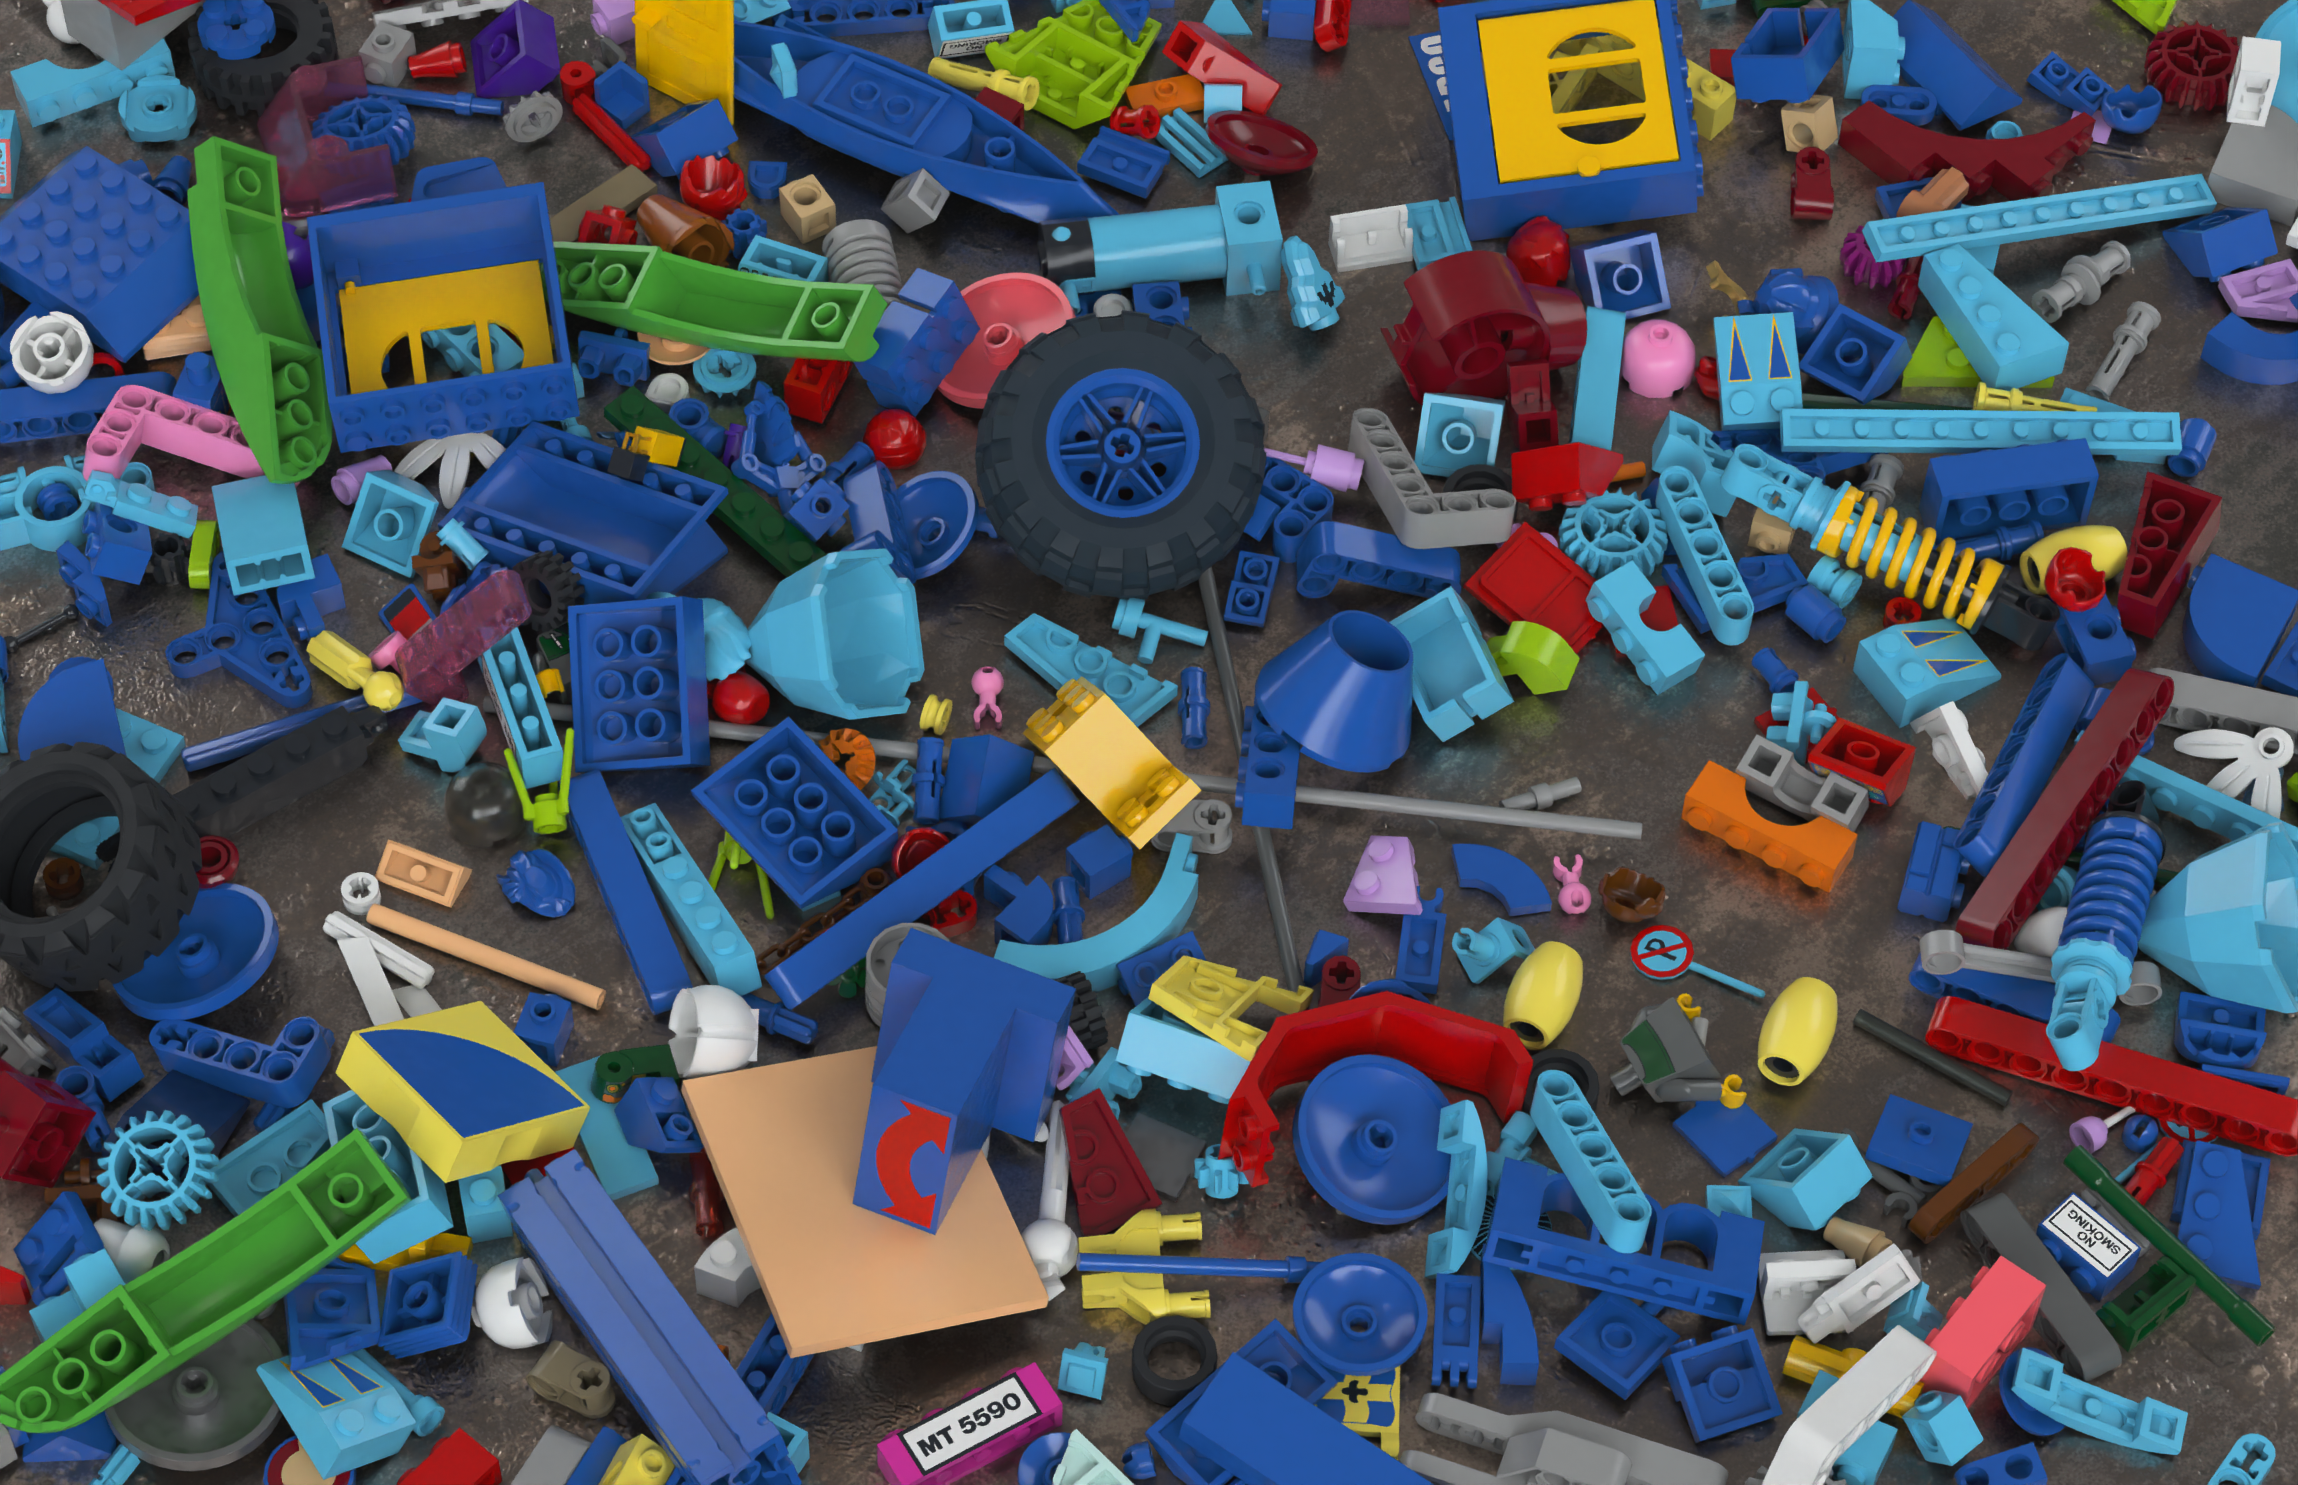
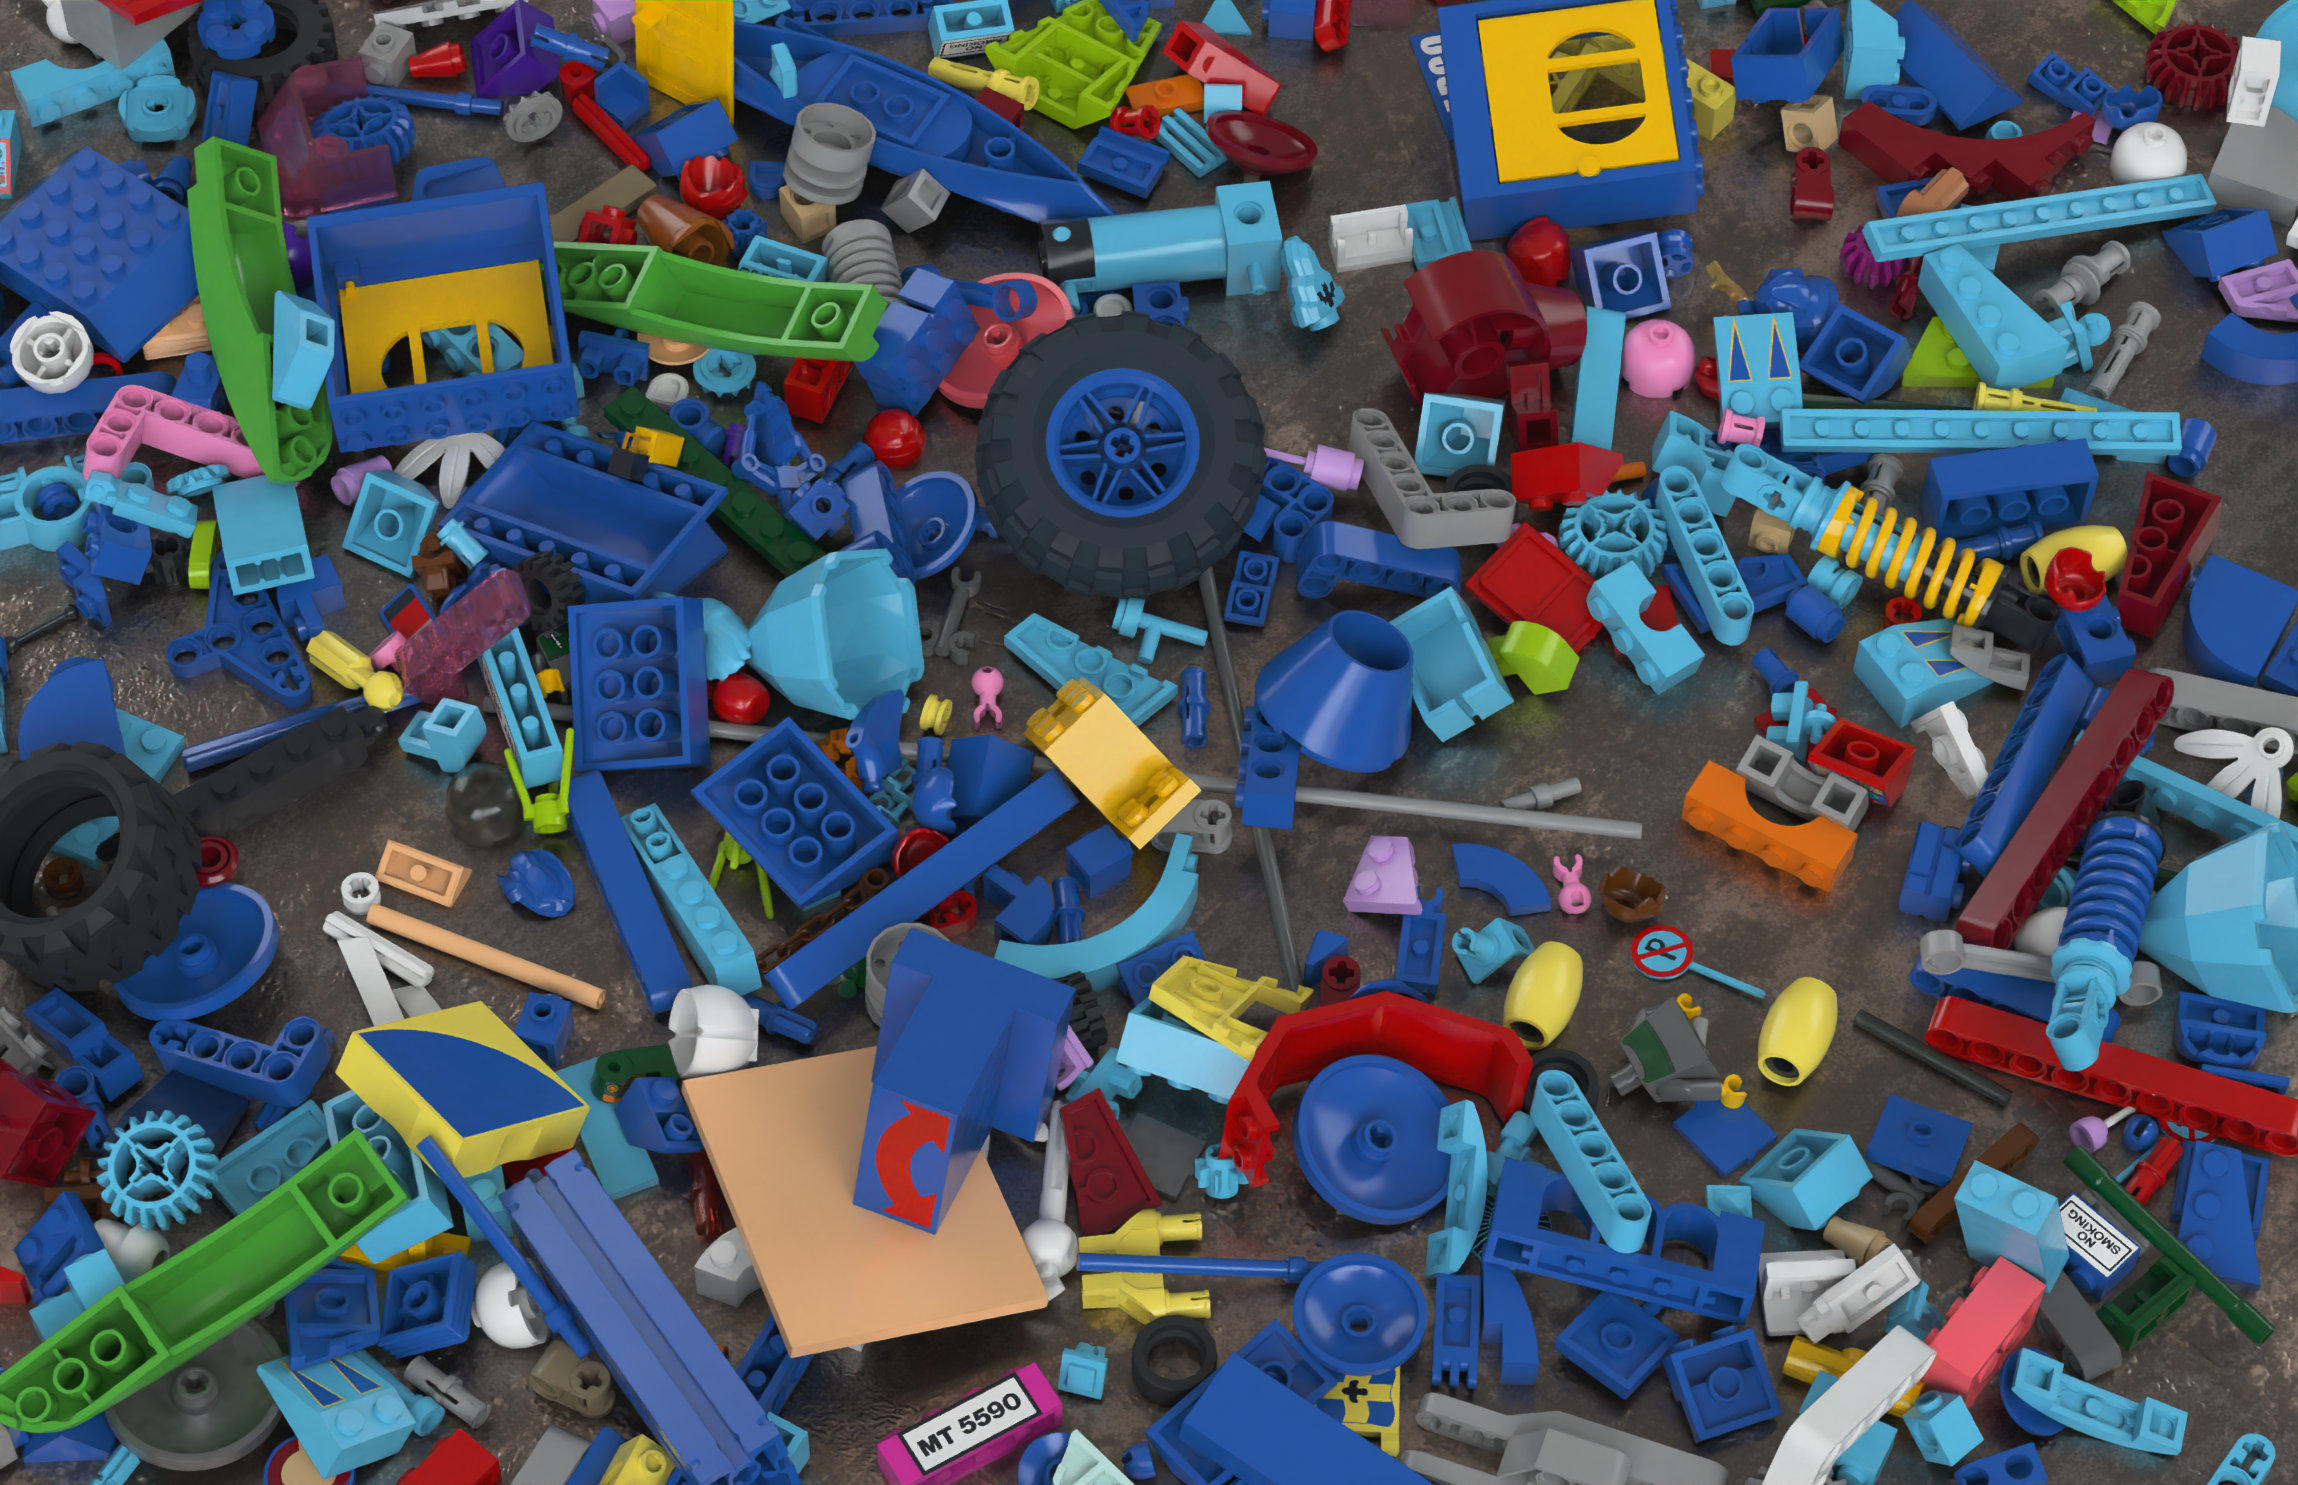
none -> medium azure gear [166,464,230,499]
none -> blue slope [201,70,258,147]
none -> medium azure slope [272,290,335,411]
none -> light grey pin [403,1356,492,1429]
none -> blue bar [416,1135,595,1360]
none -> blue pin [529,22,610,71]
none -> light grey wheel [783,103,876,205]
none -> blue arm [845,689,904,793]
none -> blue piece [900,264,1037,322]
none -> blue hair [912,766,957,835]
none -> dark grey bar [919,567,981,665]
none -> blue wheel [1657,229,1694,278]
none -> bright pink bush [1717,408,1765,447]
none -> light grey slope [1950,624,2030,691]
none -> medium azure brick [1954,1160,2070,1294]
none -> medium azure hips [2048,301,2111,372]
none -> white cylinder [2109,122,2188,185]

